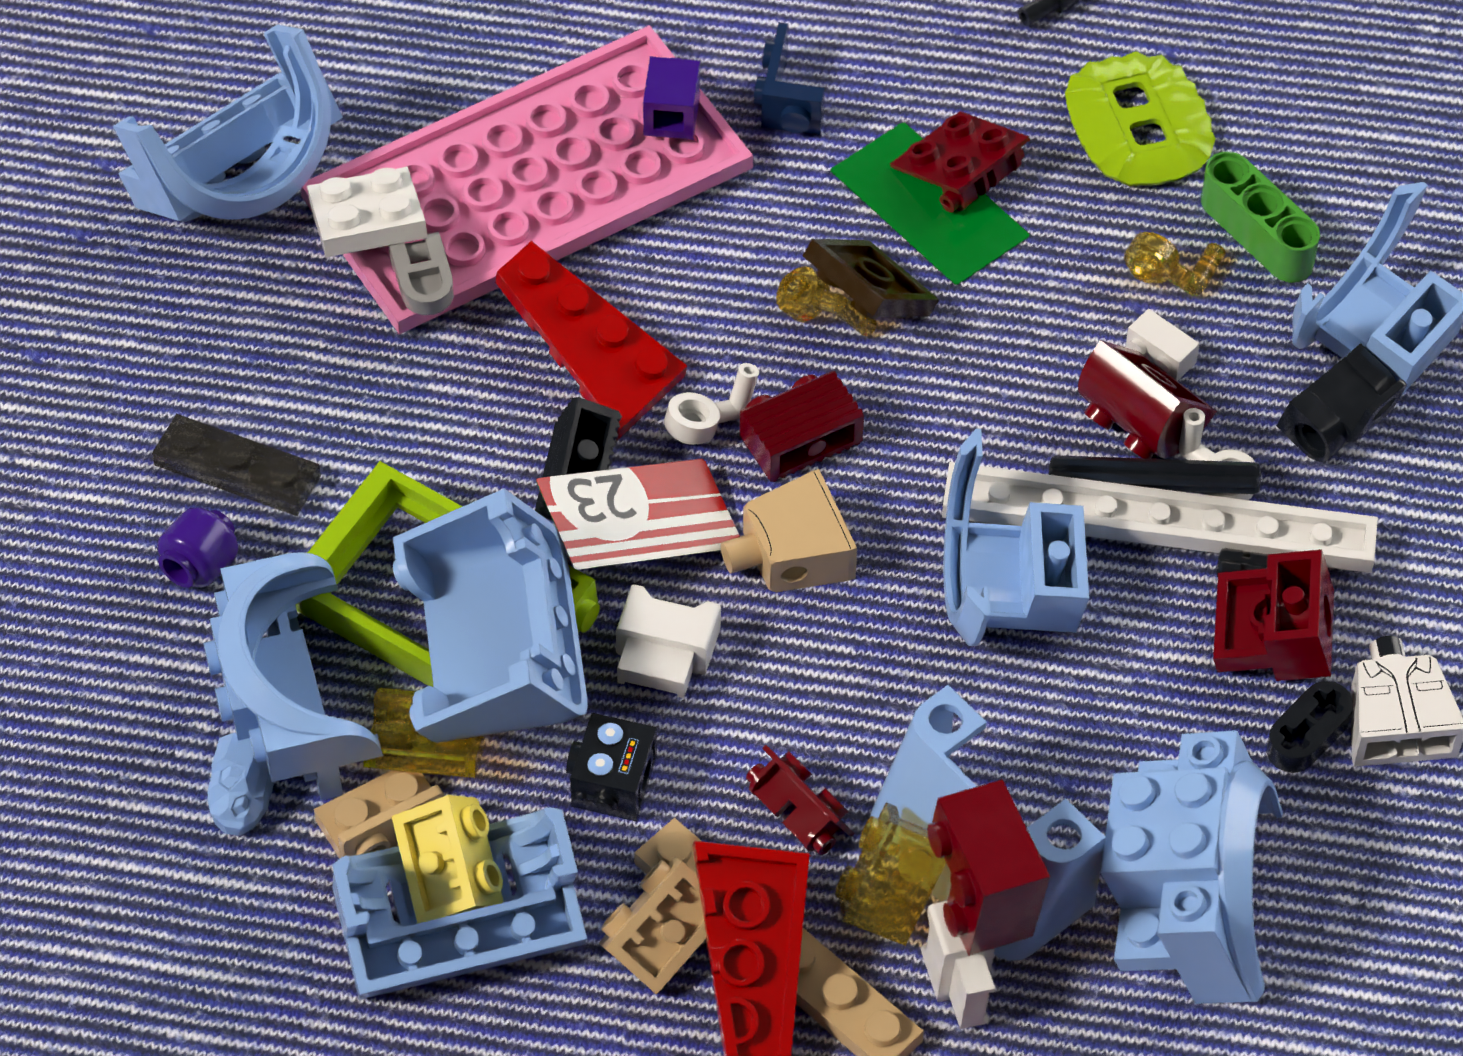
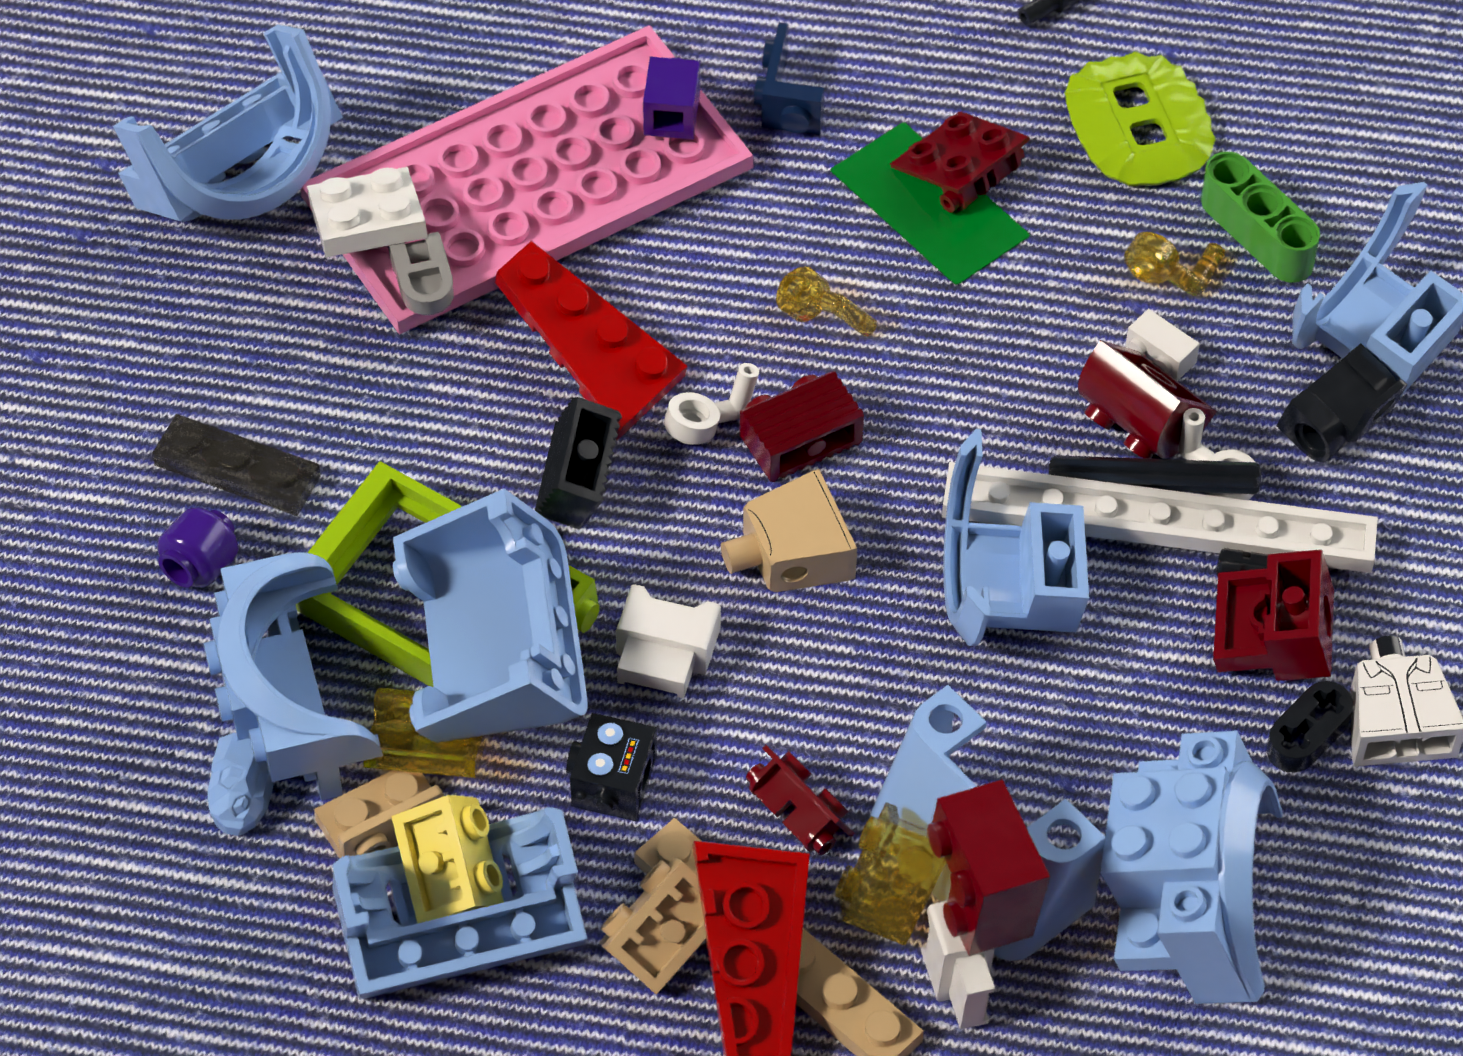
sticker [536,459,740,570] -> none
dark brown plate [802,239,939,319] -> none

